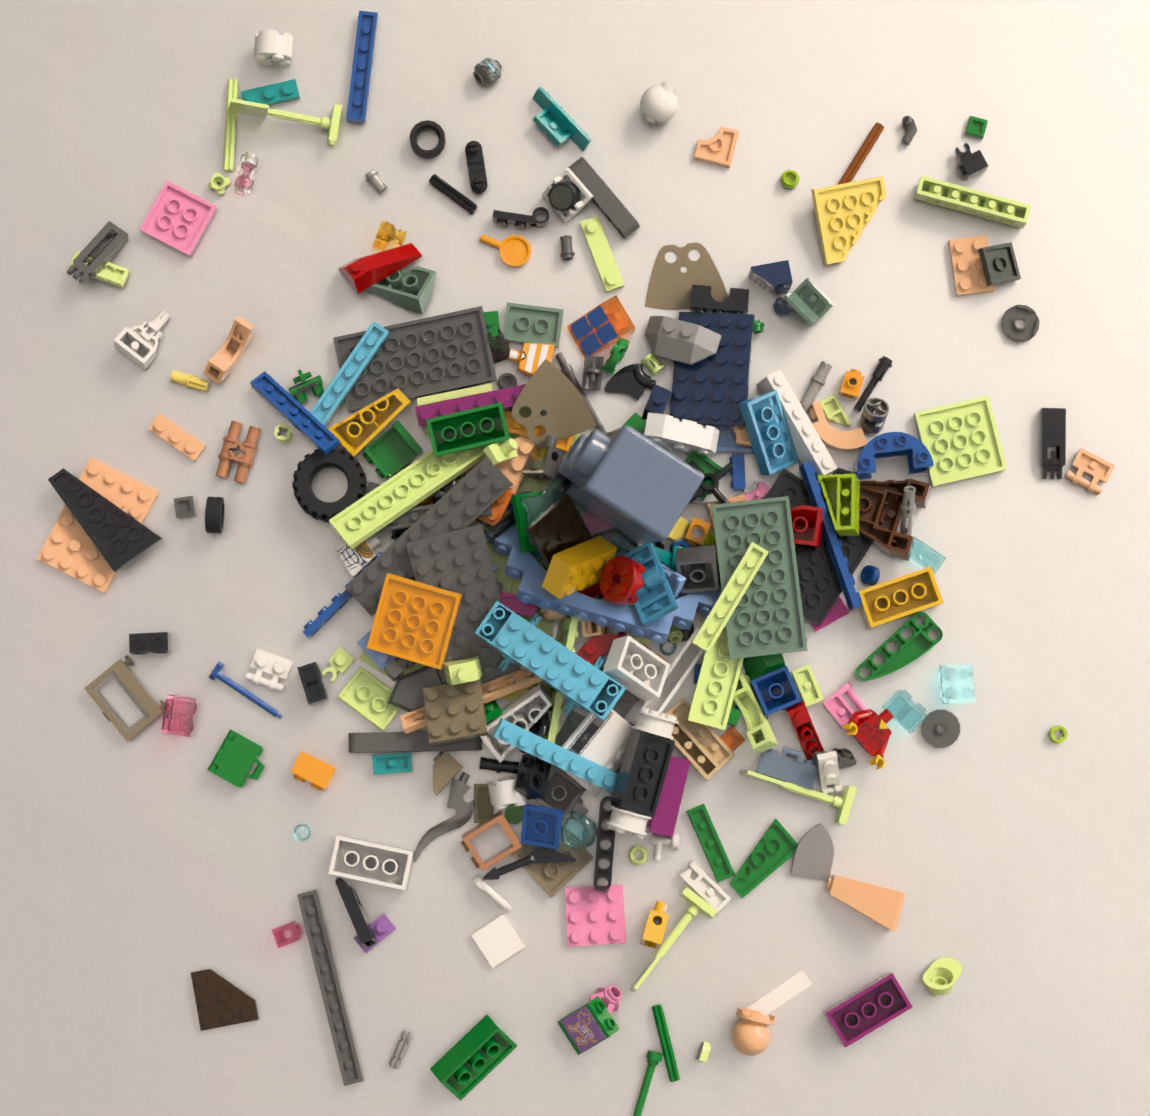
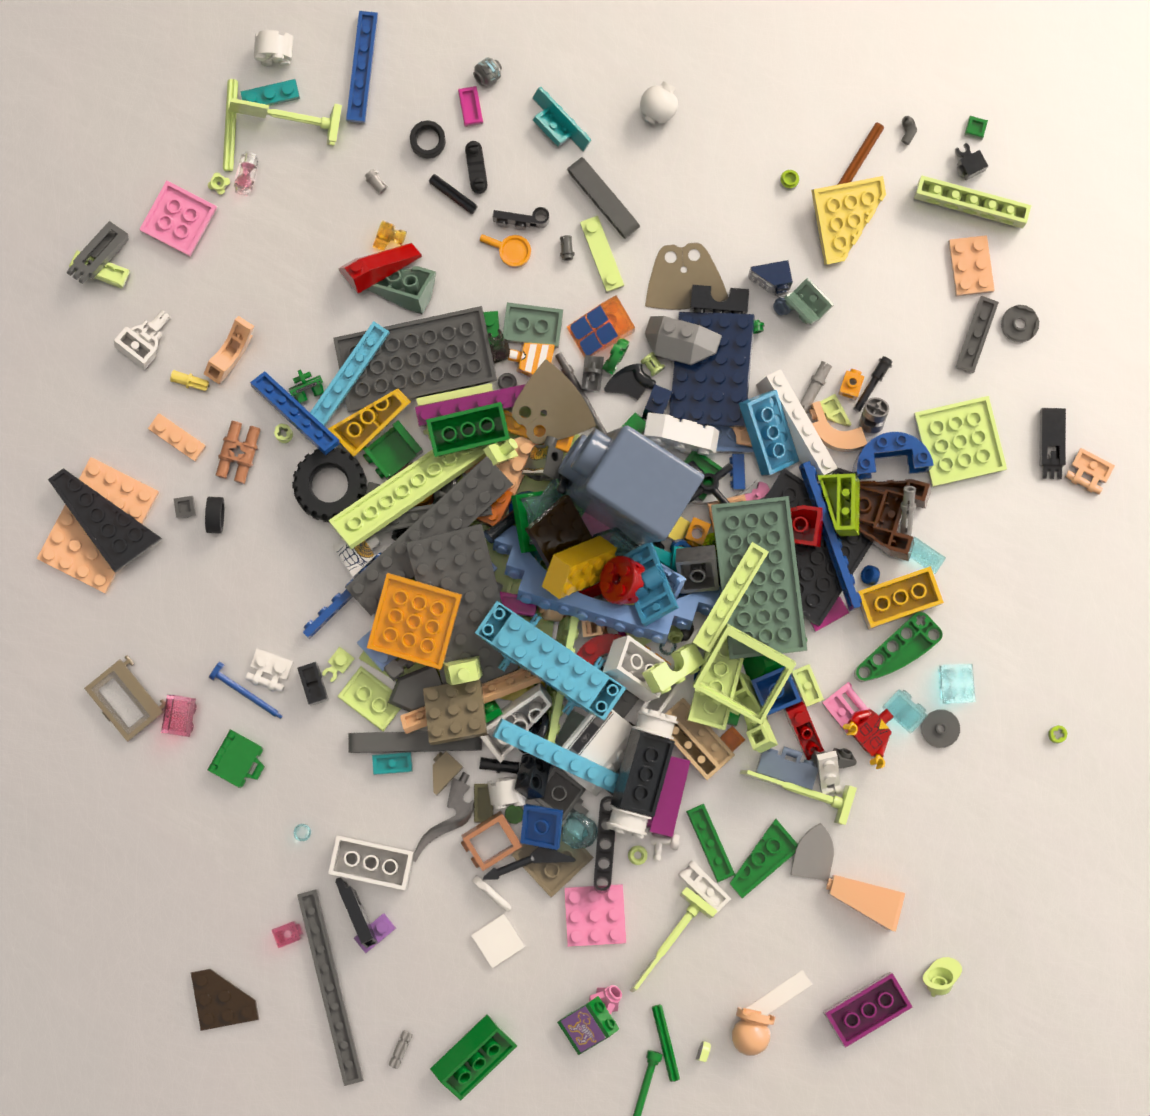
black brick [129,632,172,655] -> none
light orange brick [291,751,337,791] -> none
piece [542,168,594,222] -> none
yellow torso [639,901,669,949] -> none
light nougat tile [693,127,739,168] -> none
pearl dark grey plate [978,242,1021,286] -> none
none -> dark pink tile [458,86,483,127]
none -> yellowish green arch [642,643,705,694]
none -> yellowish green window [693,623,796,725]
none -> dark grey plate [956,296,999,373]

